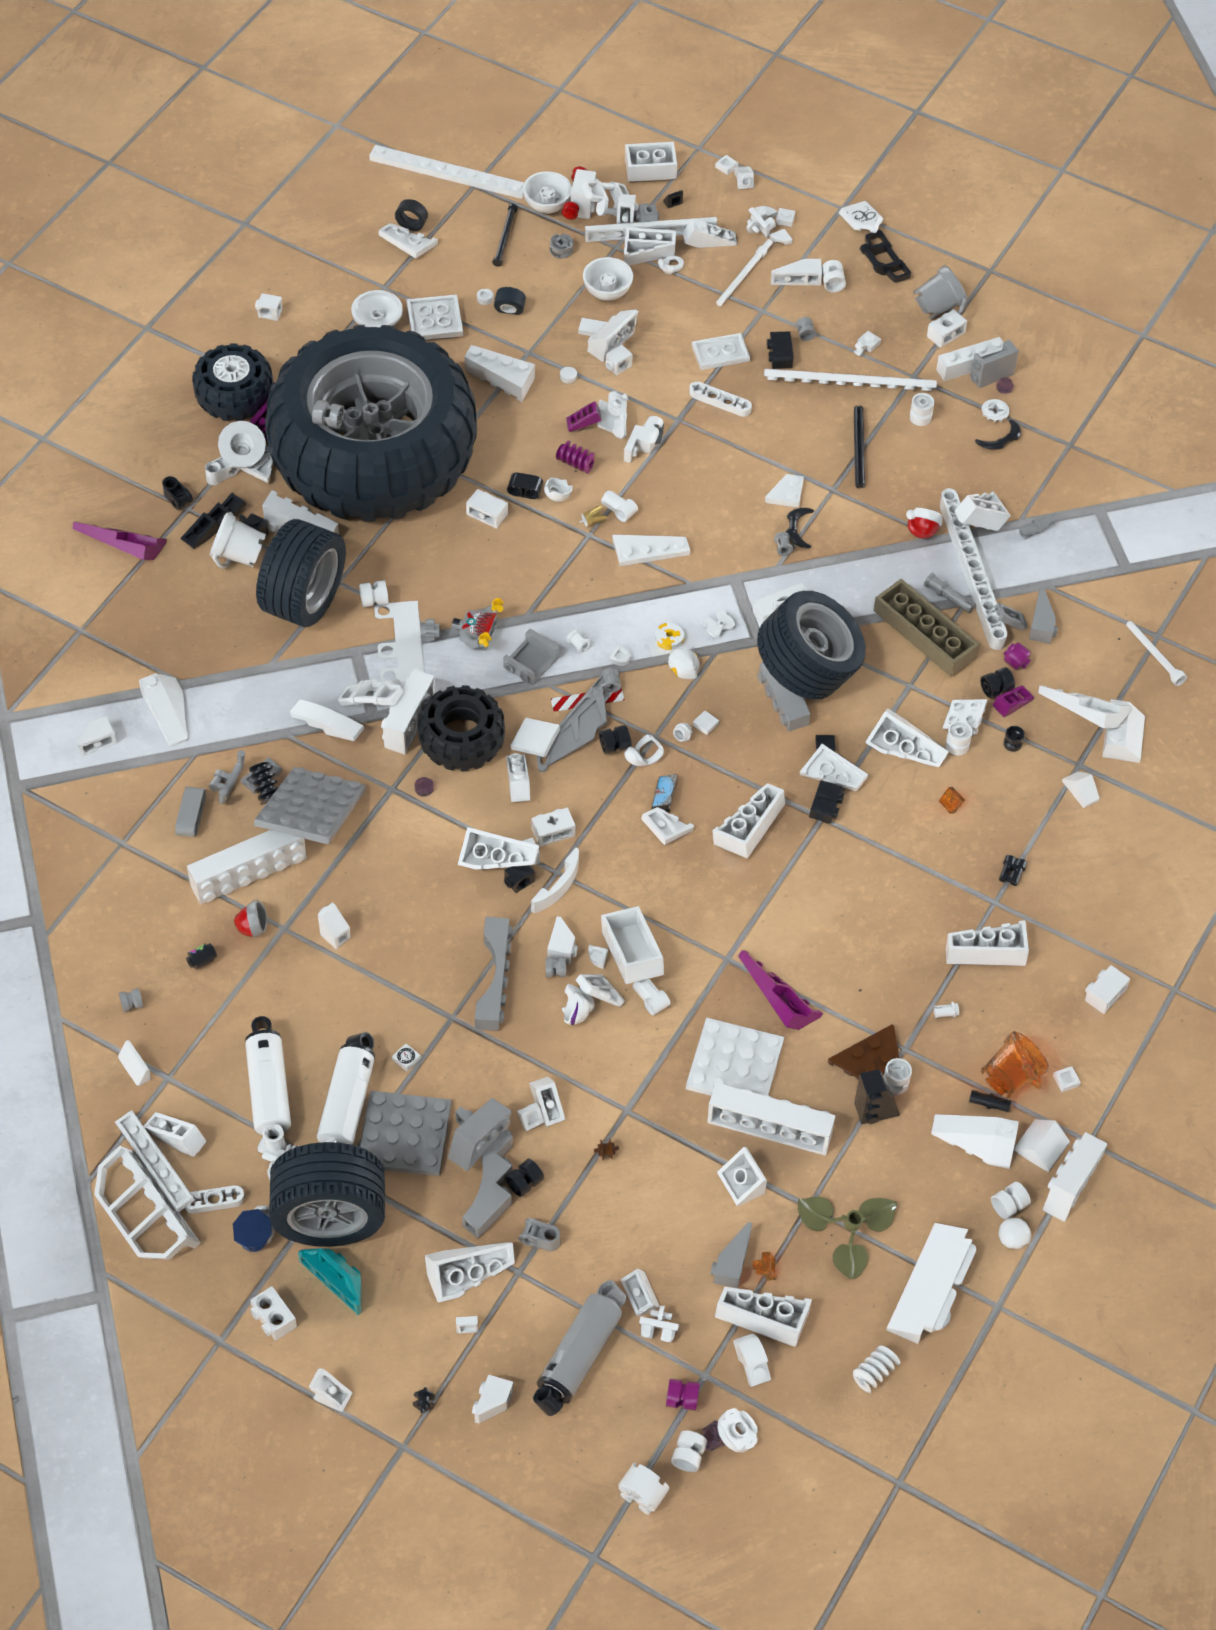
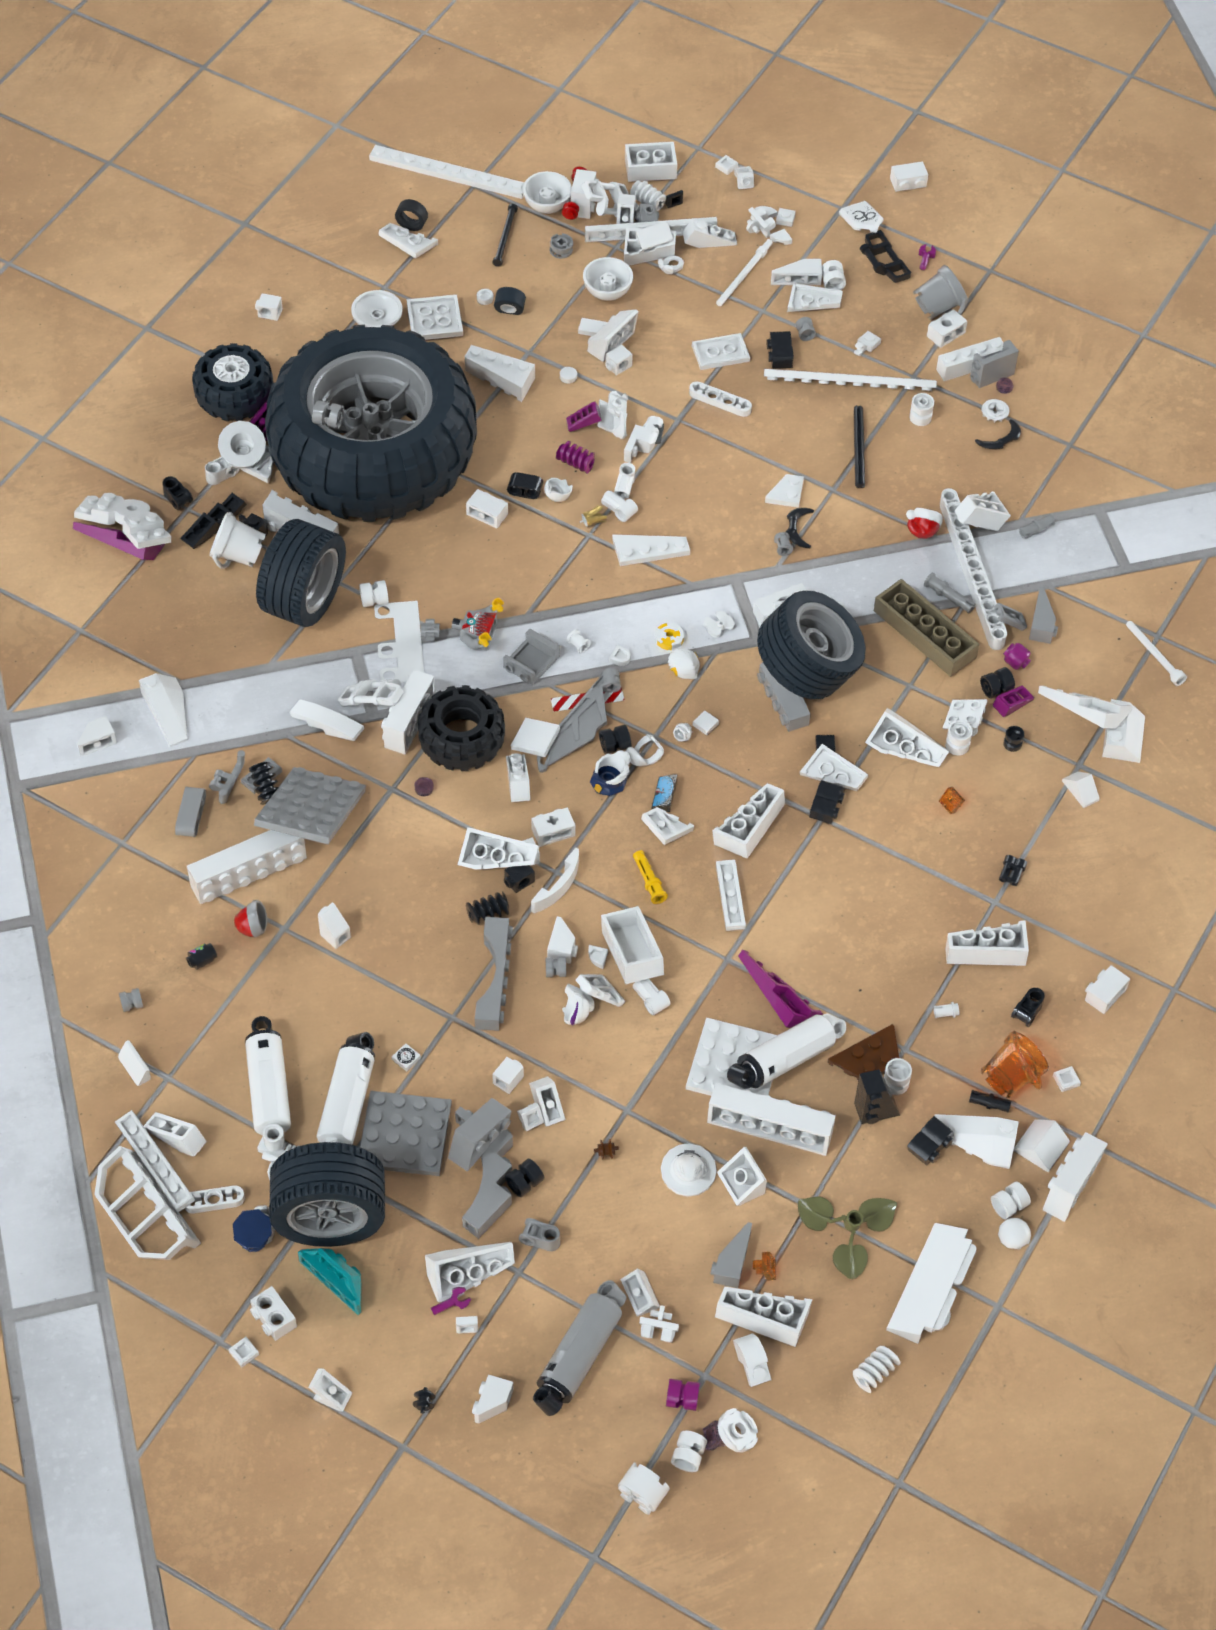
none -> white plate [74,493,171,549]
none -> white tile [228,1337,259,1367]
none -> magenta bar [431,1287,471,1315]
none -> black piece [466,891,509,925]
none -> white brick [492,1057,524,1094]
none -> piece [590,750,631,796]
none -> white piece [614,463,635,500]
none -> white piece [630,180,667,211]
none -> yellow pin [633,850,668,904]
none -> white slope [636,221,673,251]
none -> white piece [661,1143,717,1197]
none -> white plate [716,860,746,931]
none -> white piece [727,1013,846,1089]
none -> white wing [787,283,843,312]
none -> white brick [890,161,928,192]
none -> black brick [907,1116,954,1166]
none -> magenta bar [918,244,936,270]
none -> black piece [1011,987,1045,1027]

